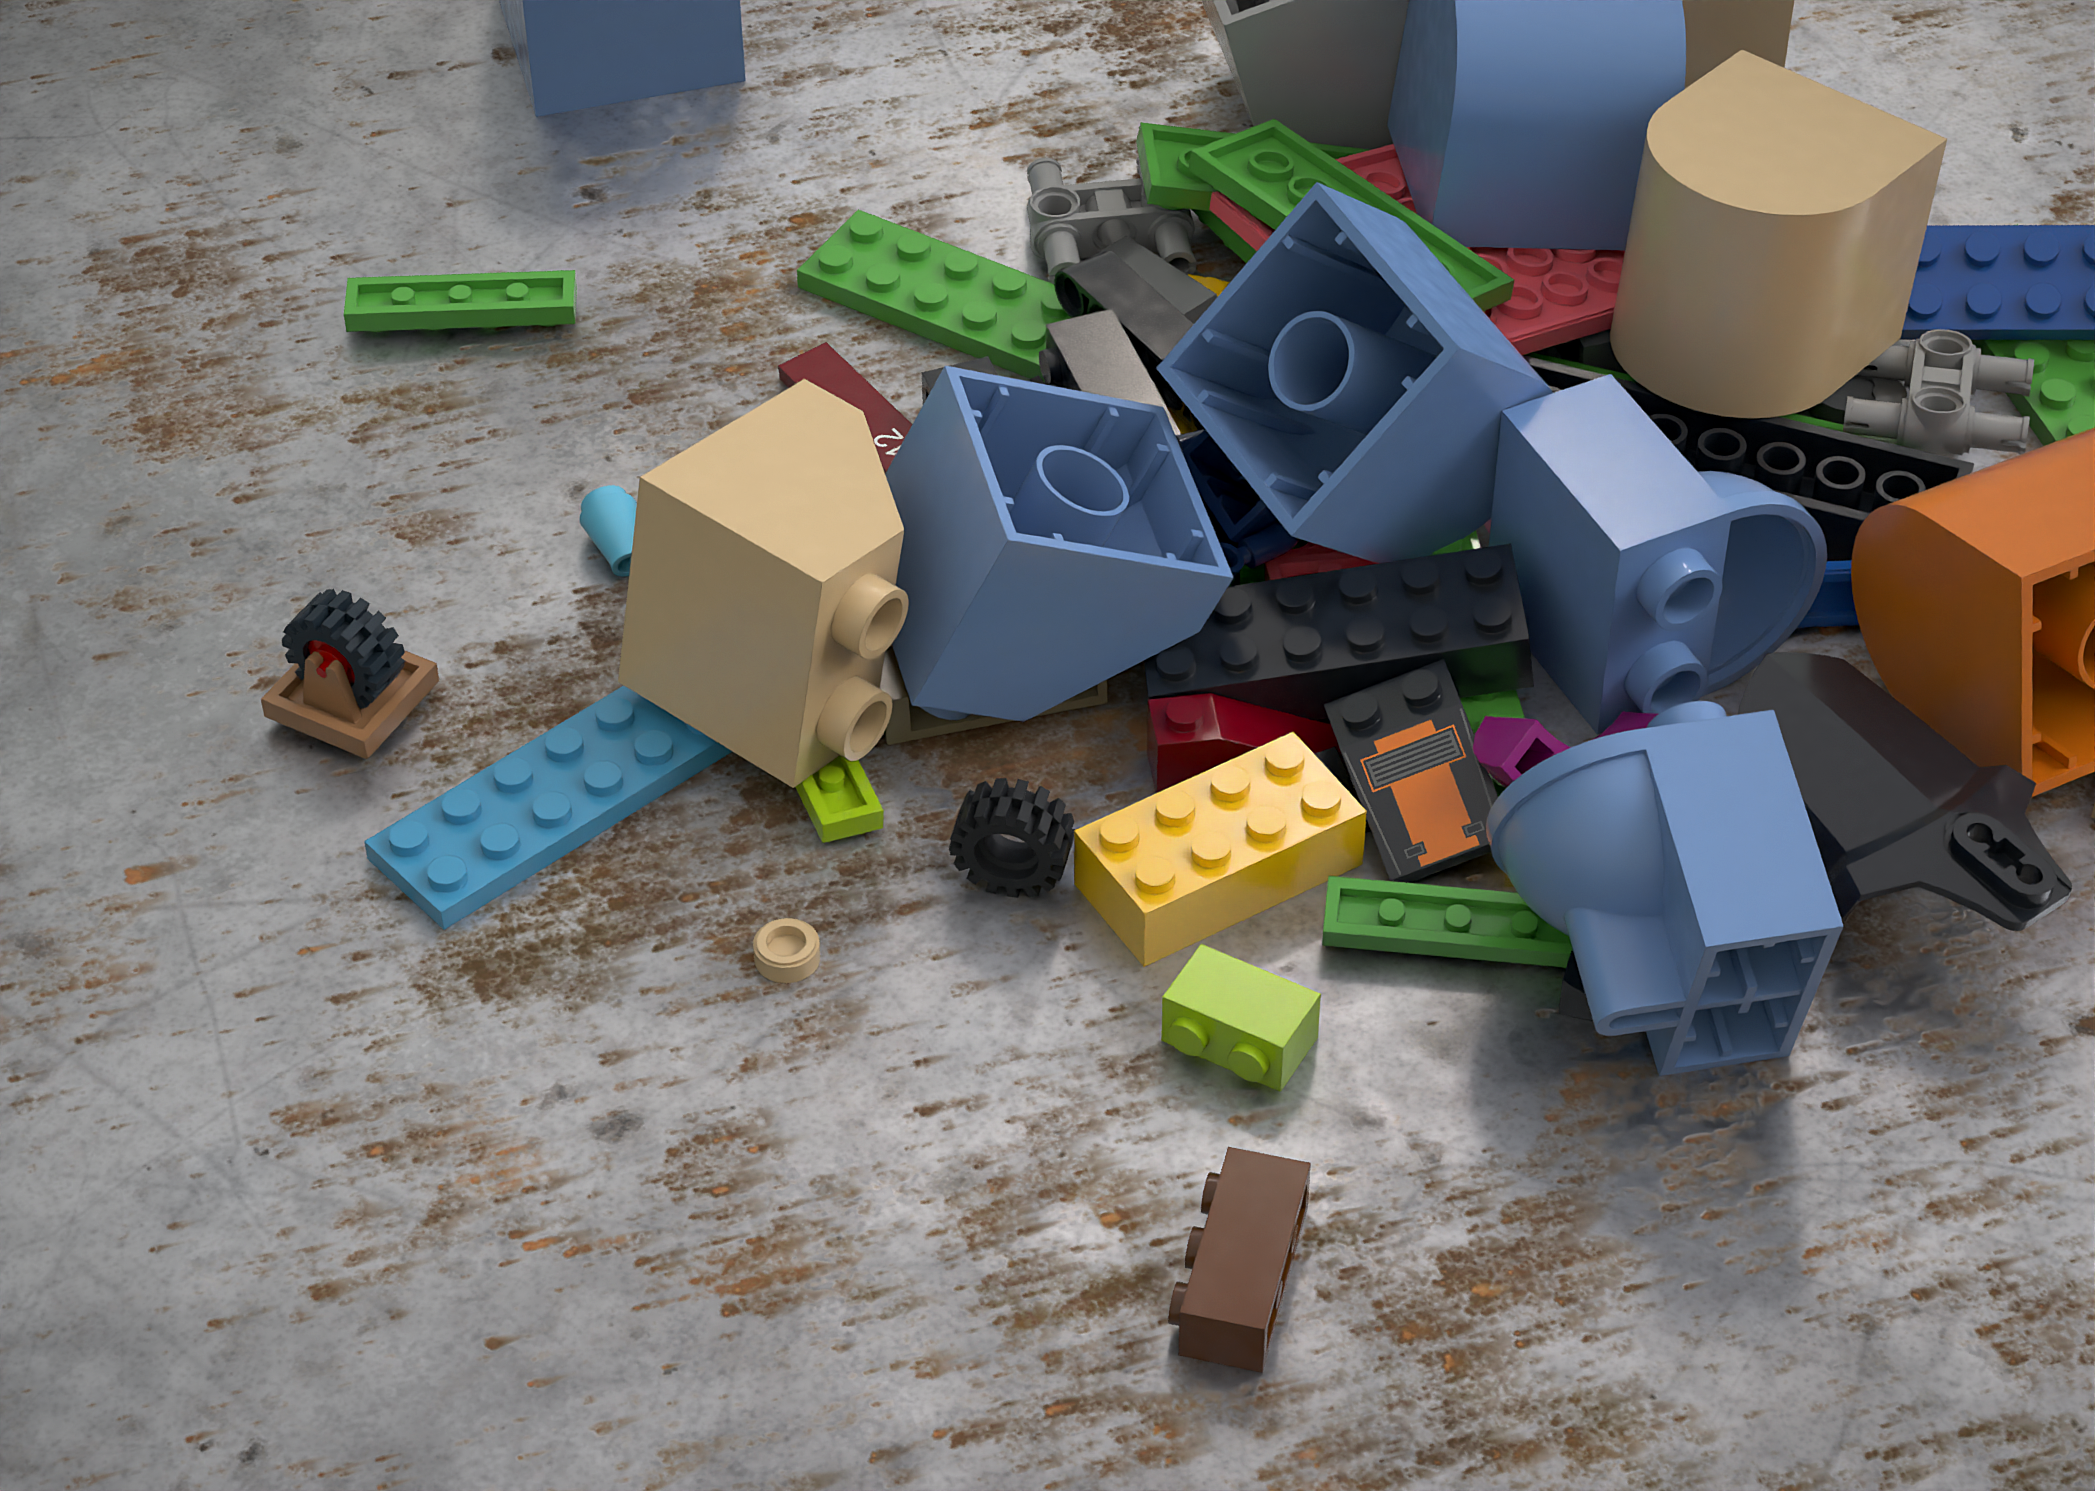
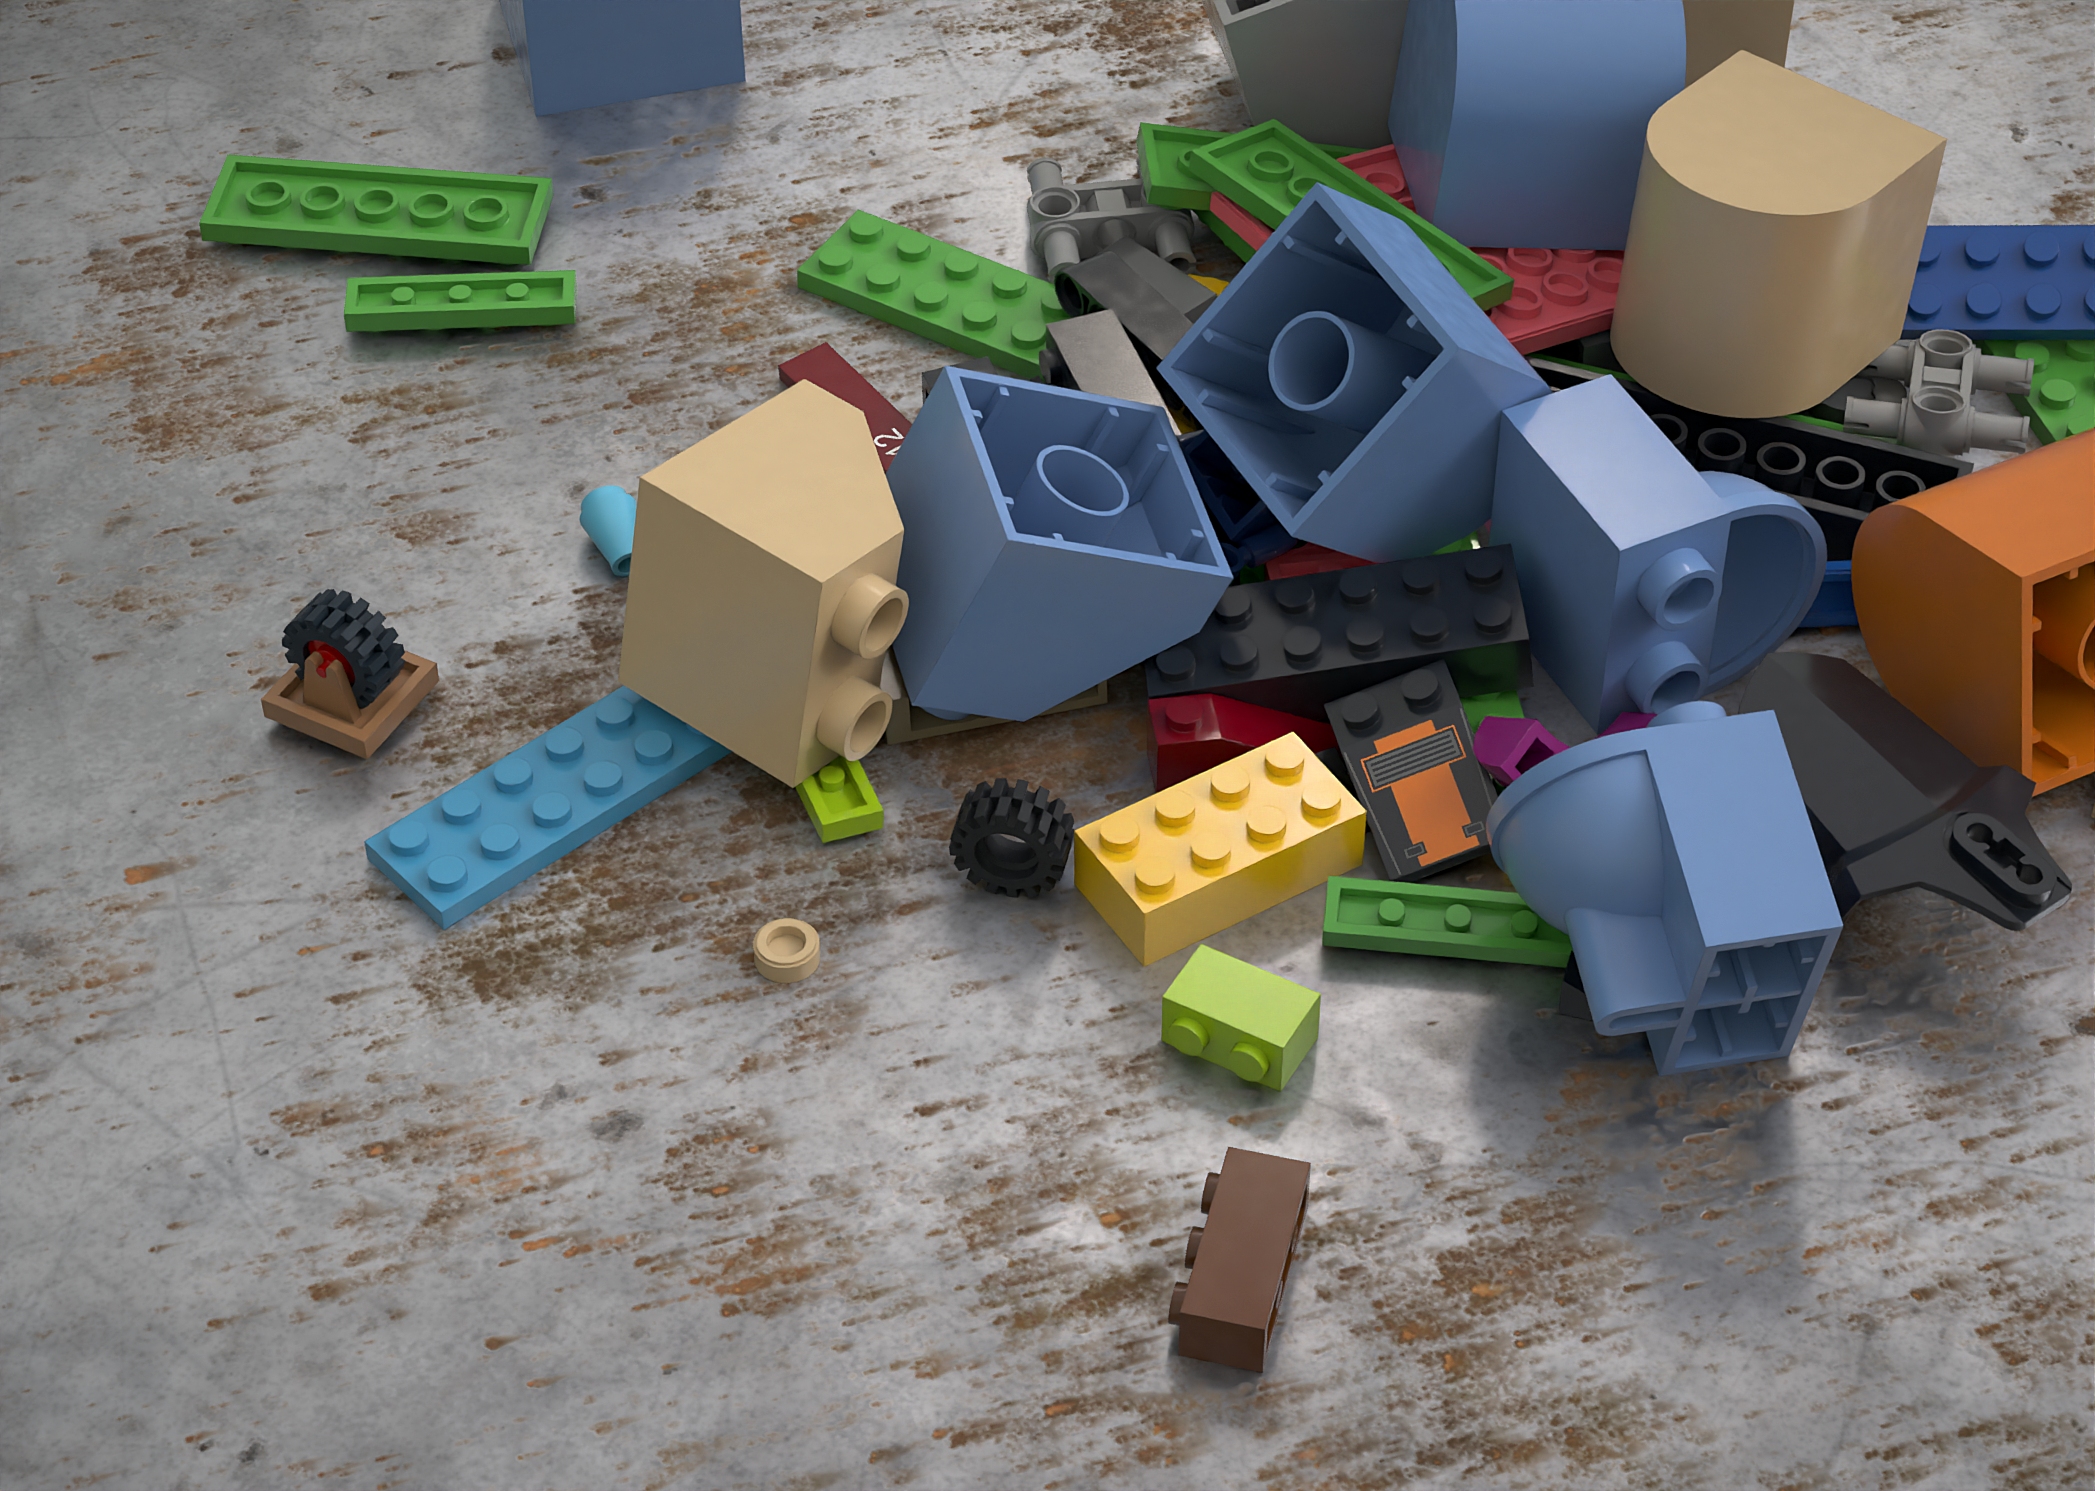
none -> bright green plate [199,155,553,265]

